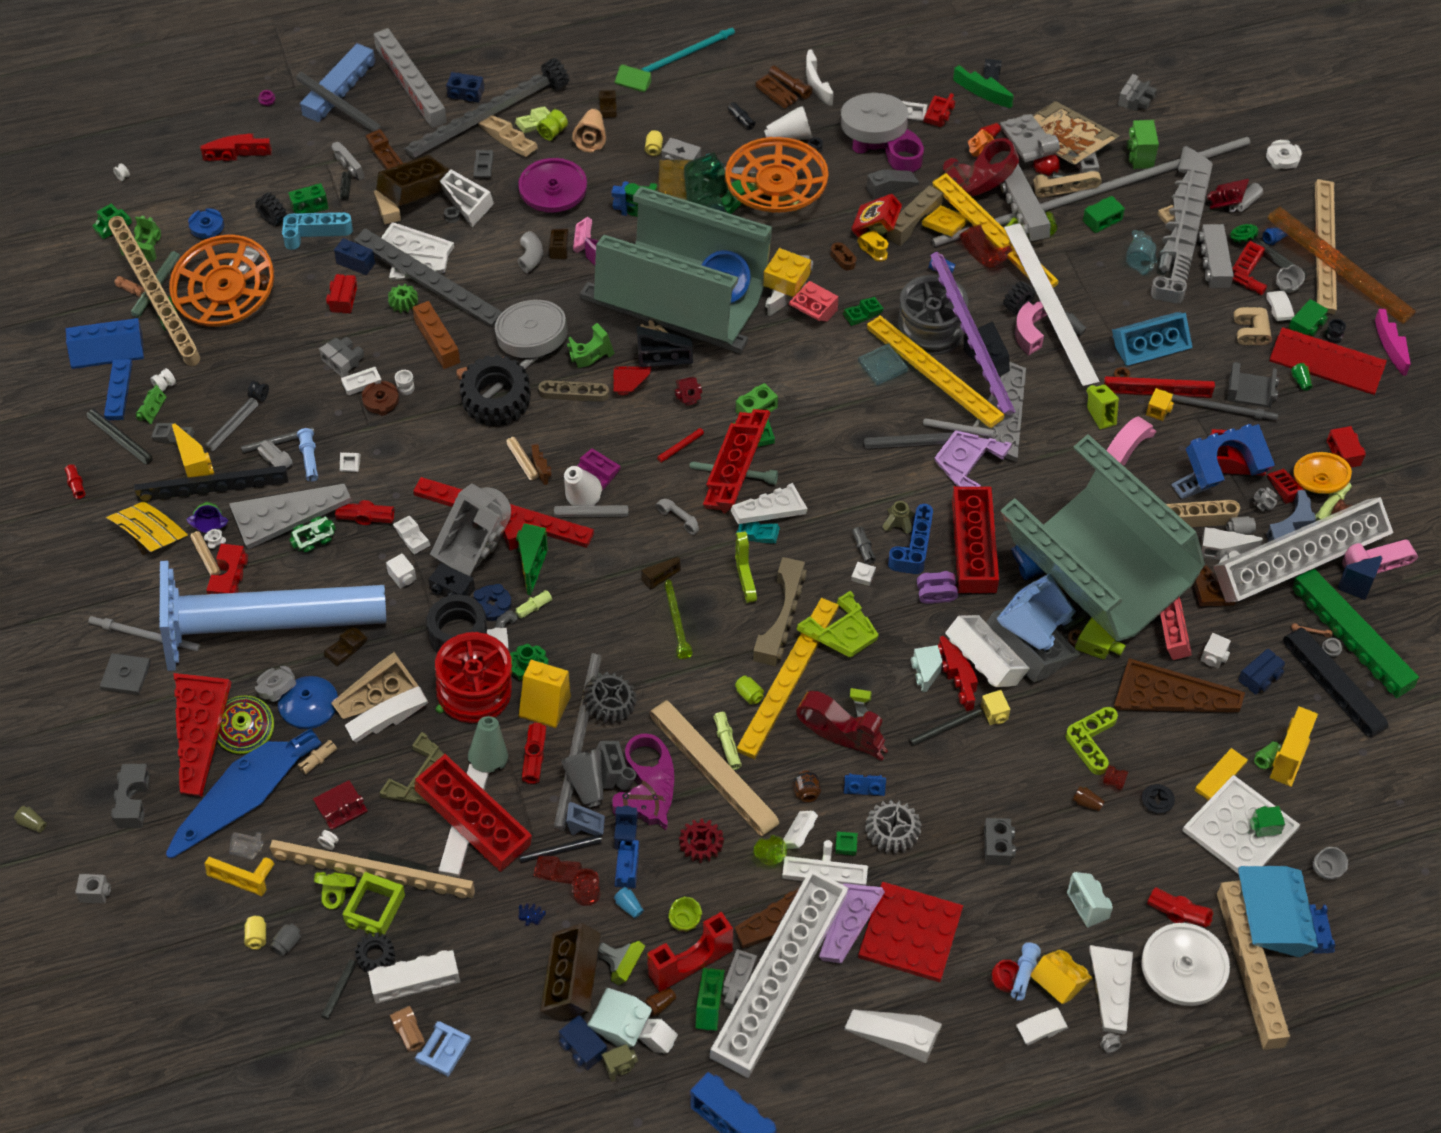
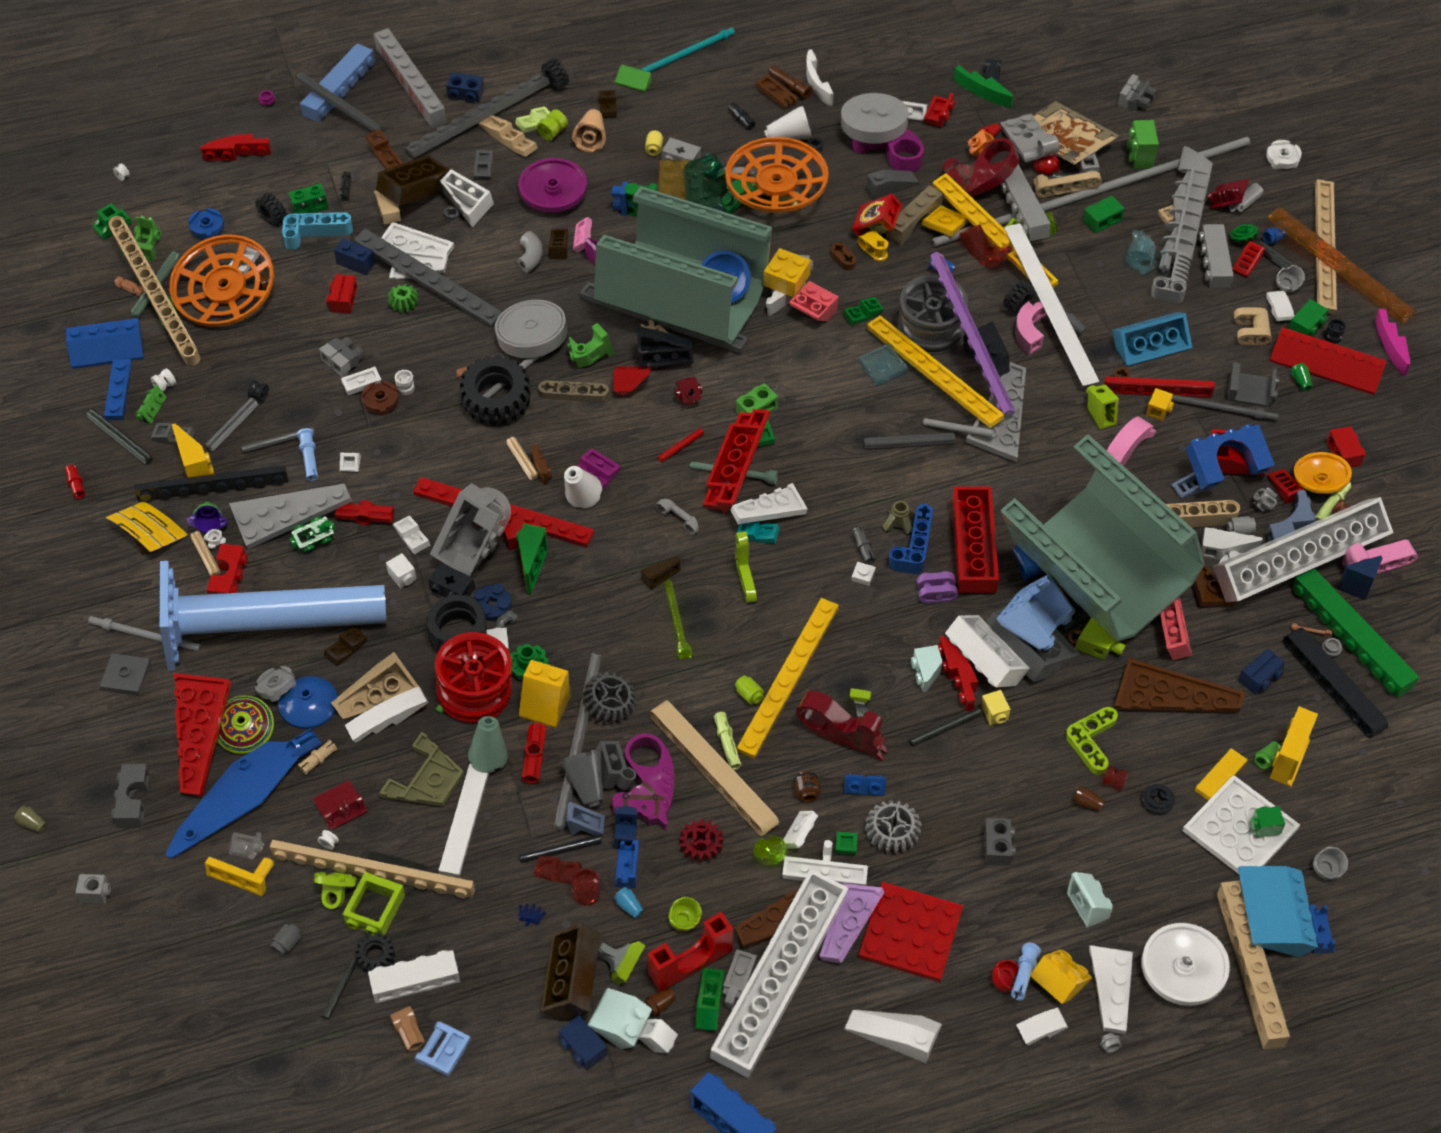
light yellow brick [244,916,266,950] -> none
light grey piece [258,440,293,469] -> none
light grey hinge [332,142,365,181] -> none
dark orange brick [412,301,460,369] -> none
red brick [415,754,532,872] -> none
yellowish green axle [515,590,552,618] -> none
light grey axle [554,505,629,517] -> none
olive brick [602,1044,638,1082] -> none
dark tan arch [753,557,807,666] -> none
lime wing [797,591,879,658] -> none
lavender wing [935,430,1012,487] -> none
red piece [1147,887,1213,927] -> none
white brick [1201,633,1231,669] -> none
red axle [1232,272,1267,295] -> none

